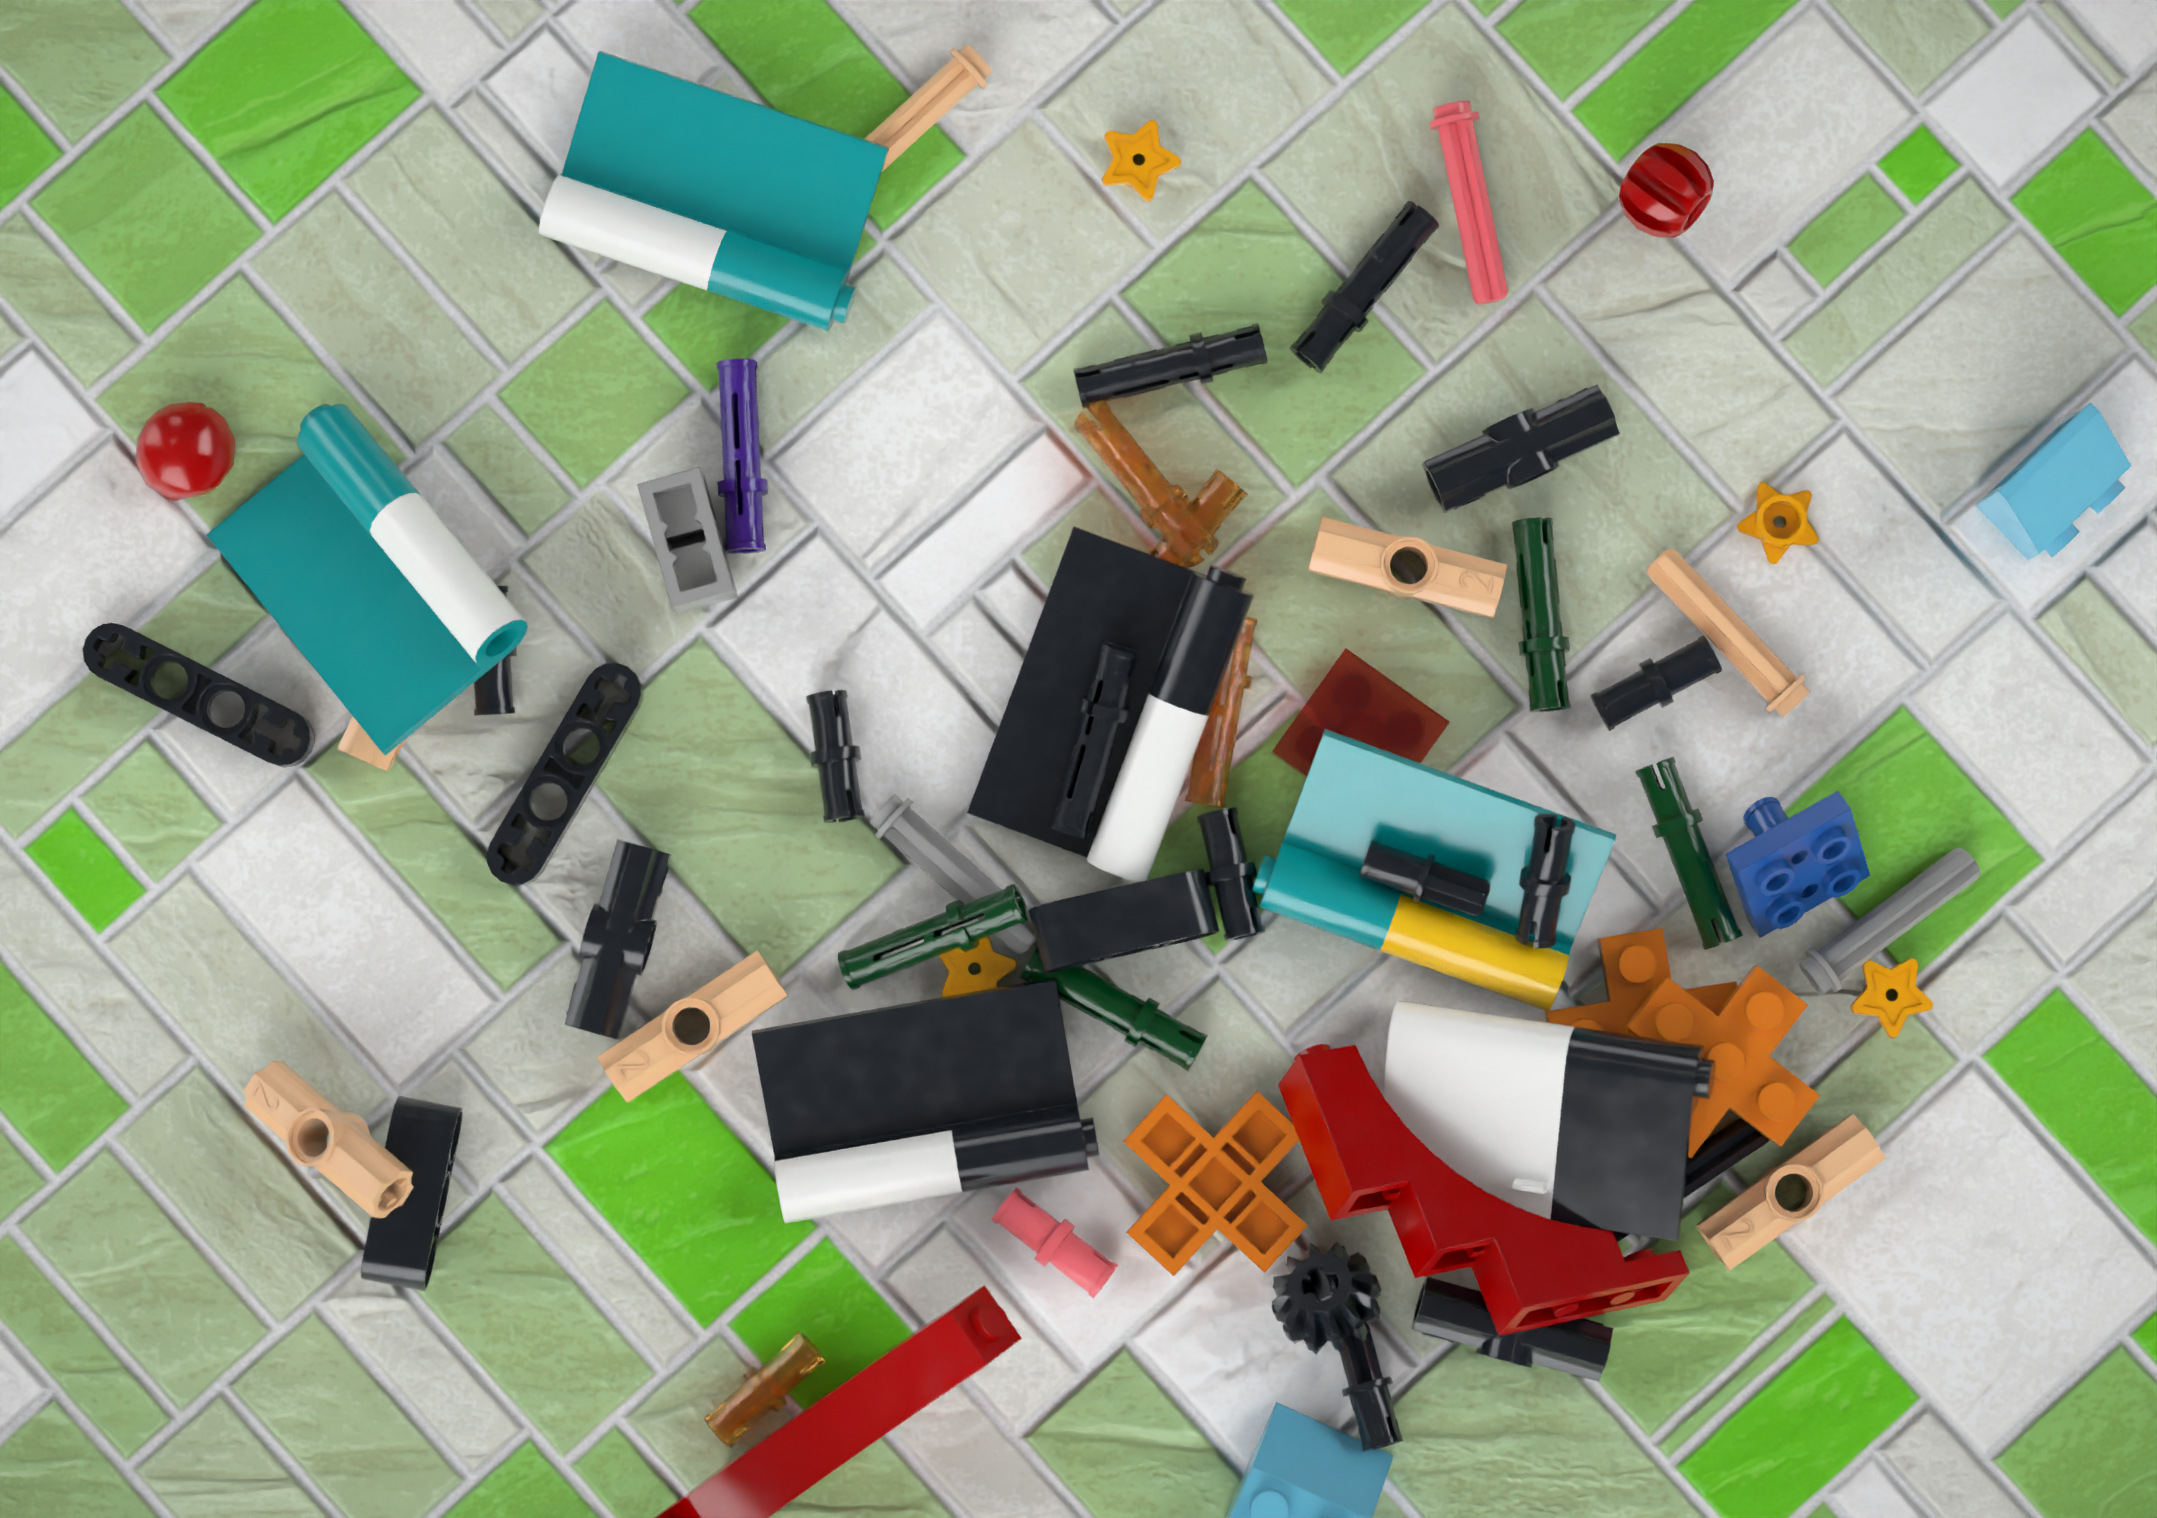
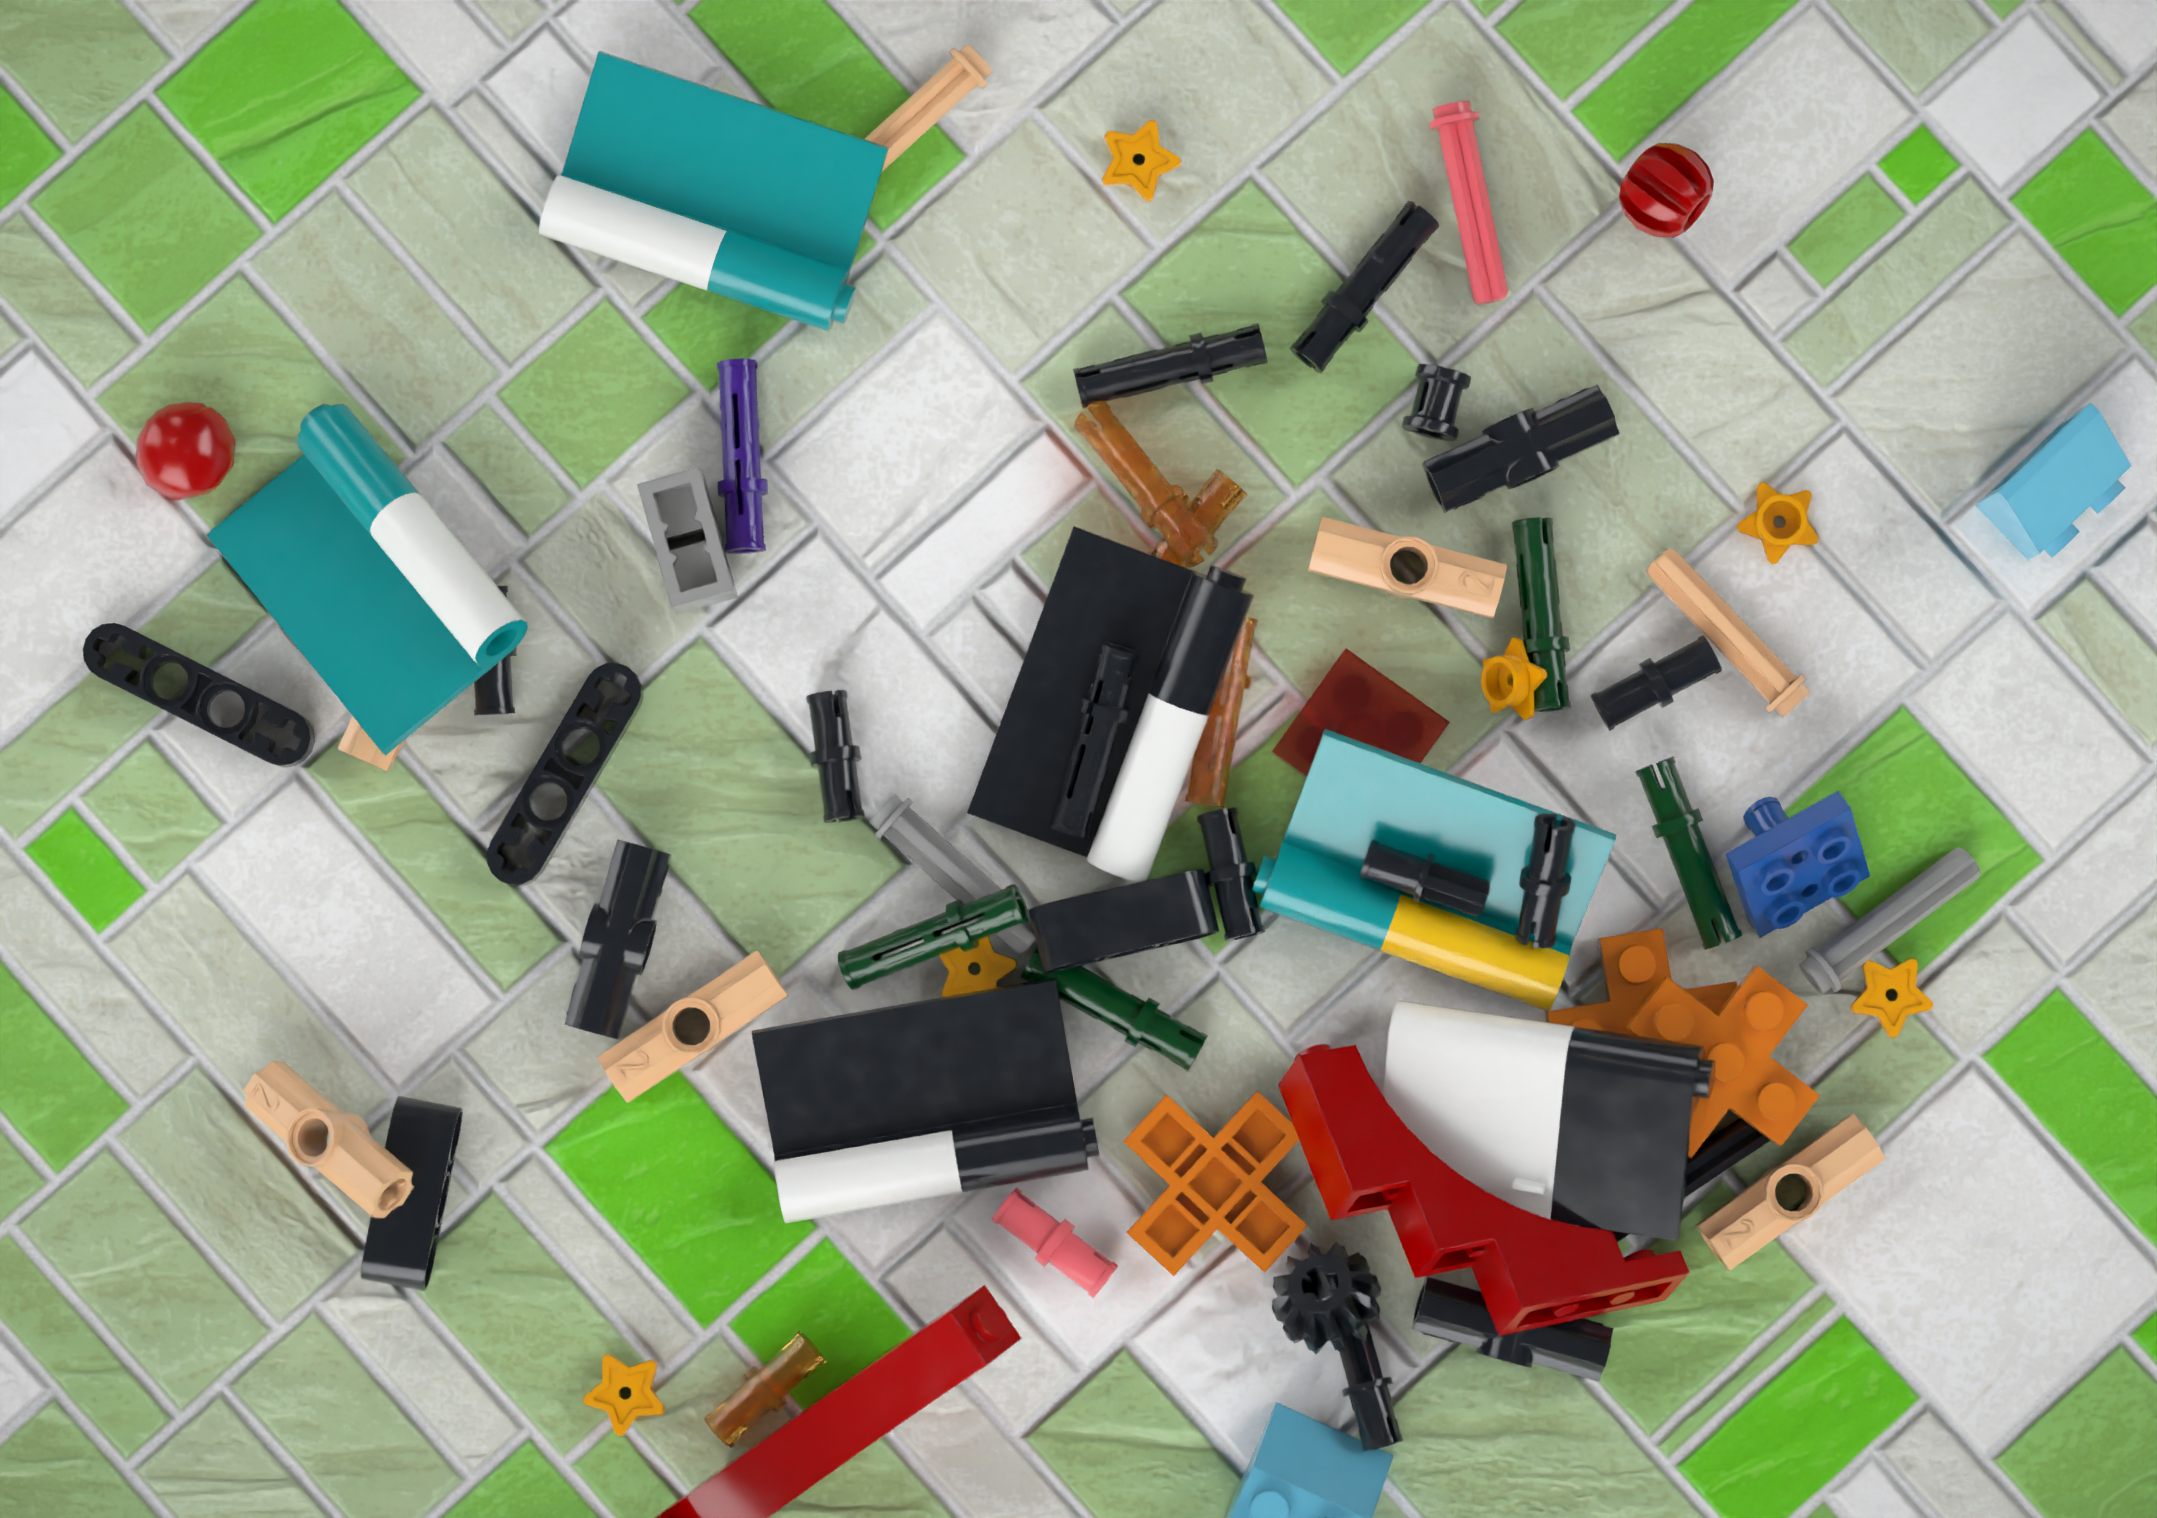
none -> light orange plate [582,1353,666,1437]
none -> black bush [1402,364,1471,441]
none -> light orange plate [1481,637,1547,720]

